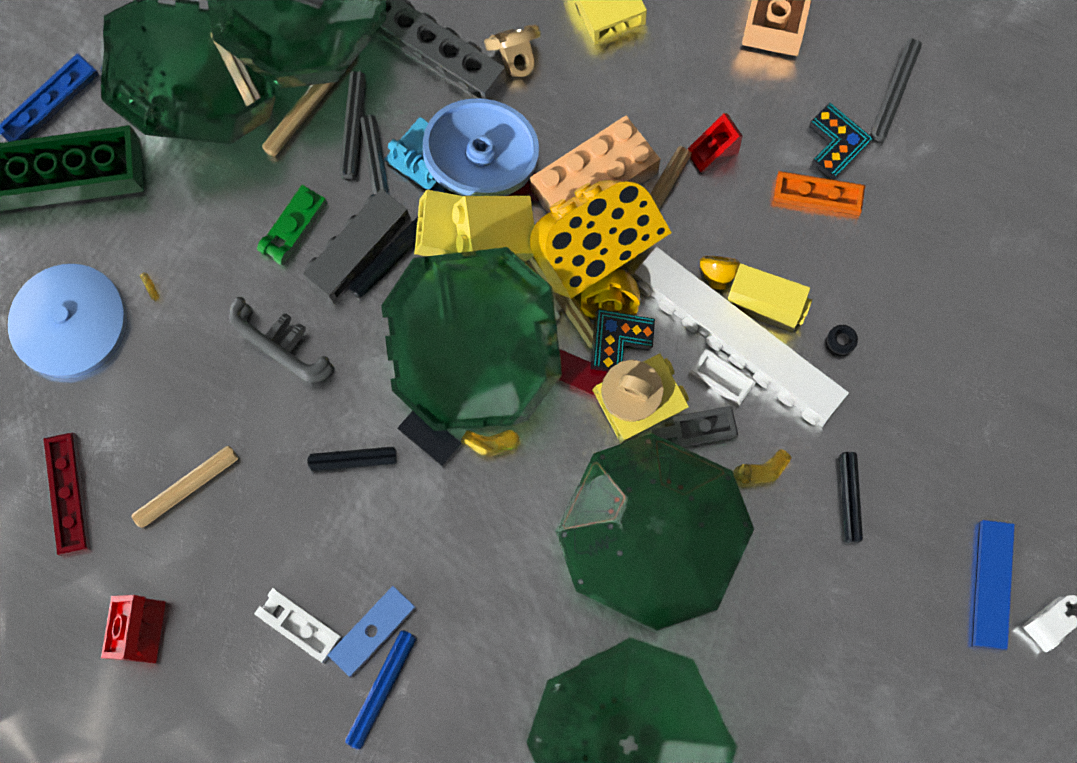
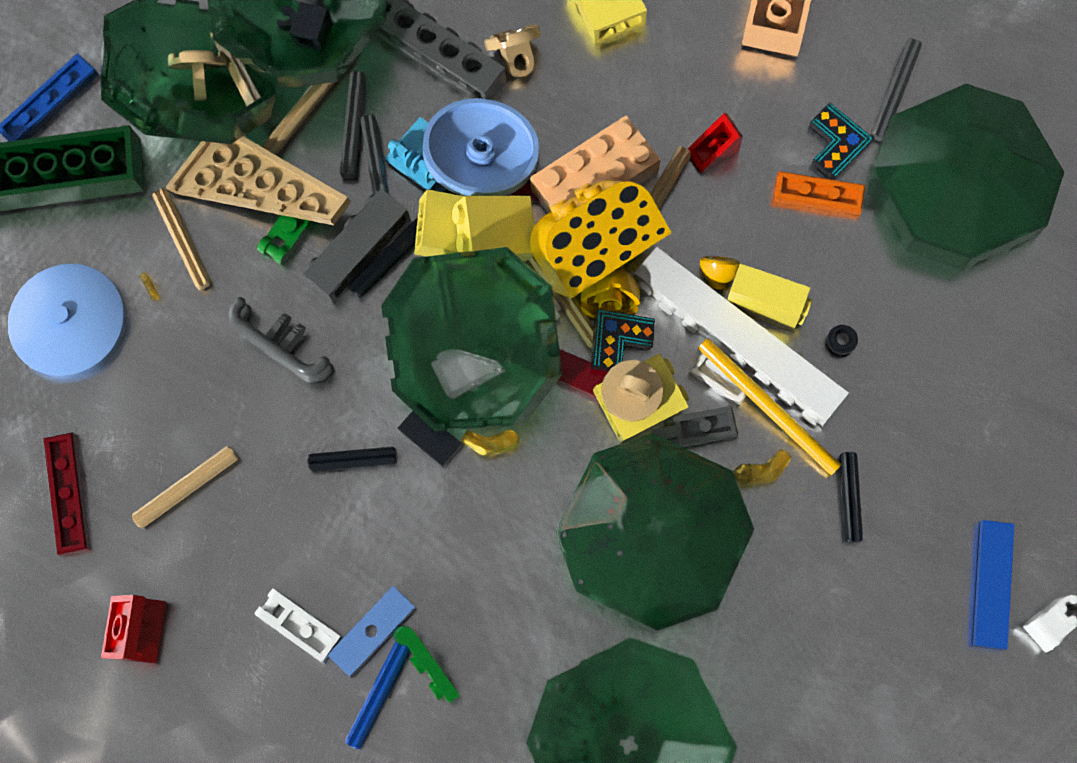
none -> tan axle [153,188,212,290]
none -> tan wing [165,121,351,225]
none -> tan tile [168,50,227,101]
none -> black brick [276,2,334,52]
none -> green plate [393,625,460,703]
none -> clear slope [431,349,505,399]
none -> yellow piece [698,338,841,475]
none -> clear green windscreen [873,84,1064,270]

